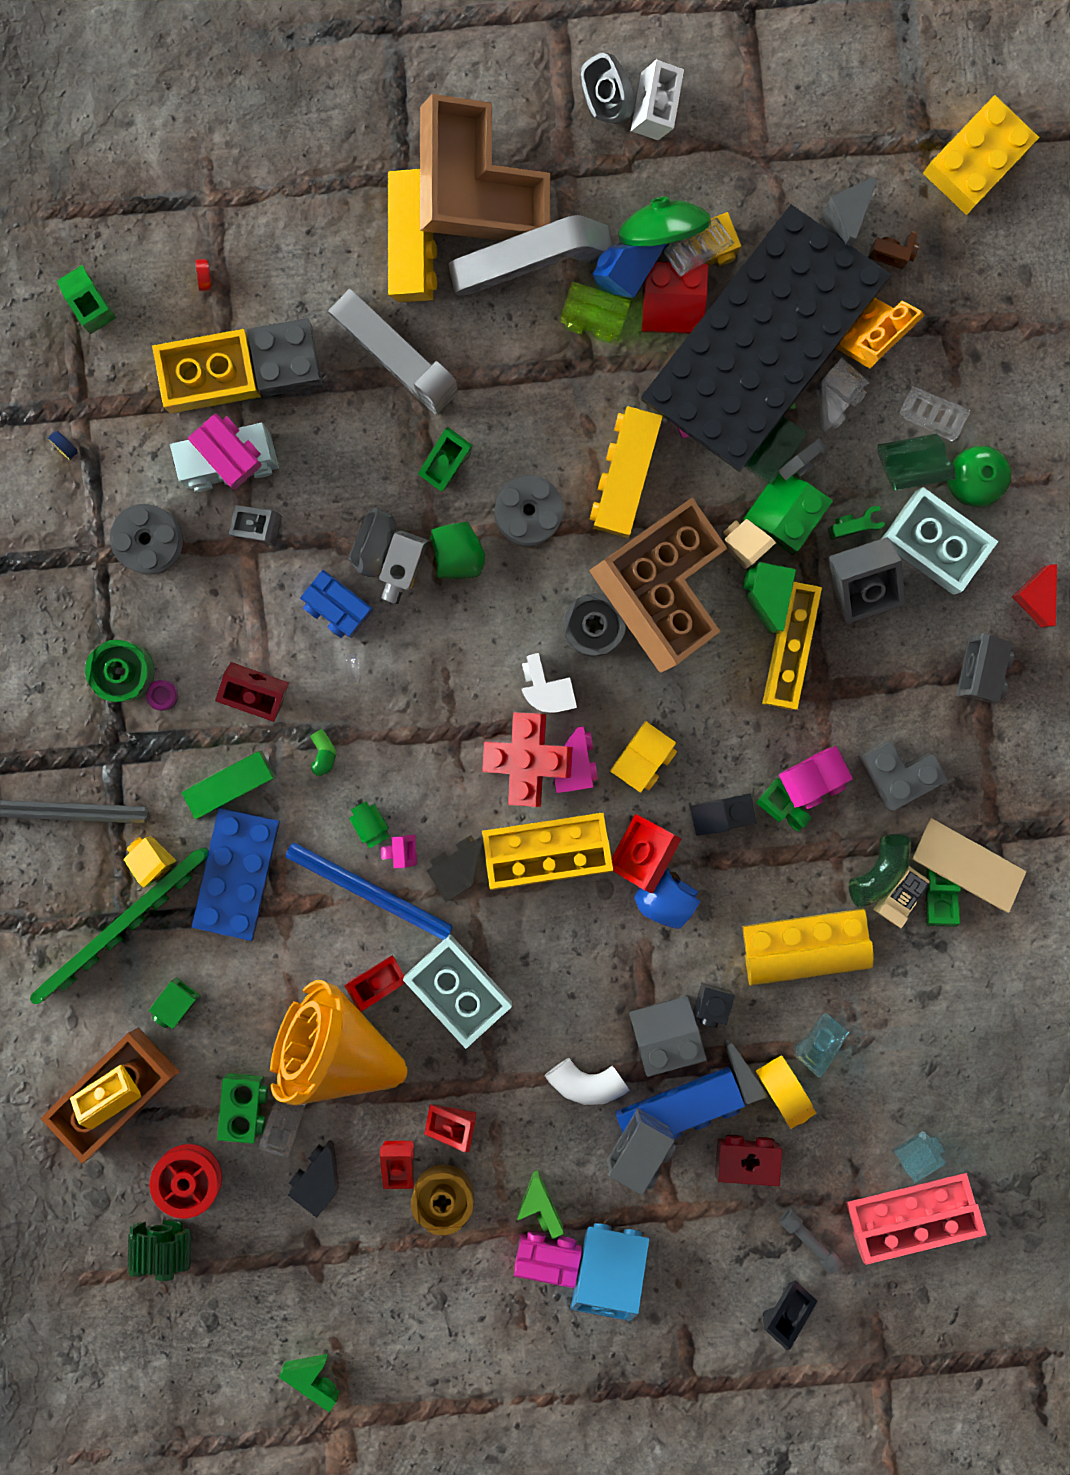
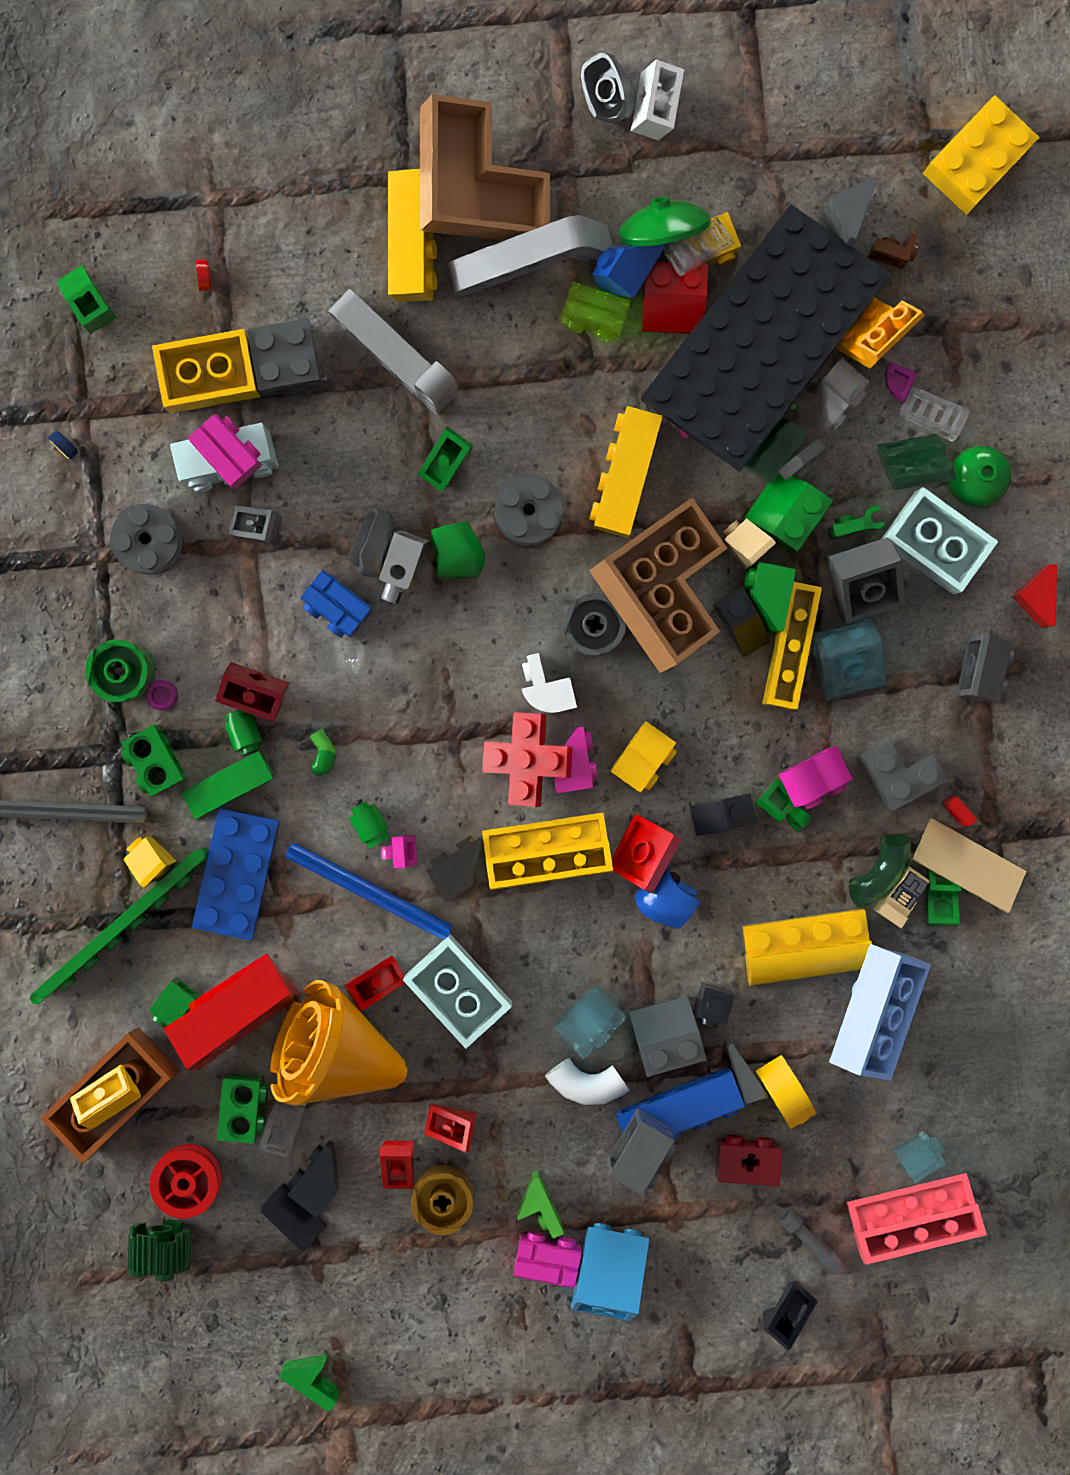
clear light blue slope [794,1013,849,1078] -> none
none -> green brick [120,725,188,797]
none -> red slope [164,953,301,1070]
none -> green brick [224,710,263,756]
none -> black slope [259,1183,327,1252]
none -> clear light blue brick [553,985,627,1059]
none -> black slope [713,587,770,658]
none -> clear light blue slope [812,617,886,701]
none -> brick [829,944,931,1081]
none -> magenta tile [885,361,918,404]
none -> red tile [942,796,978,827]

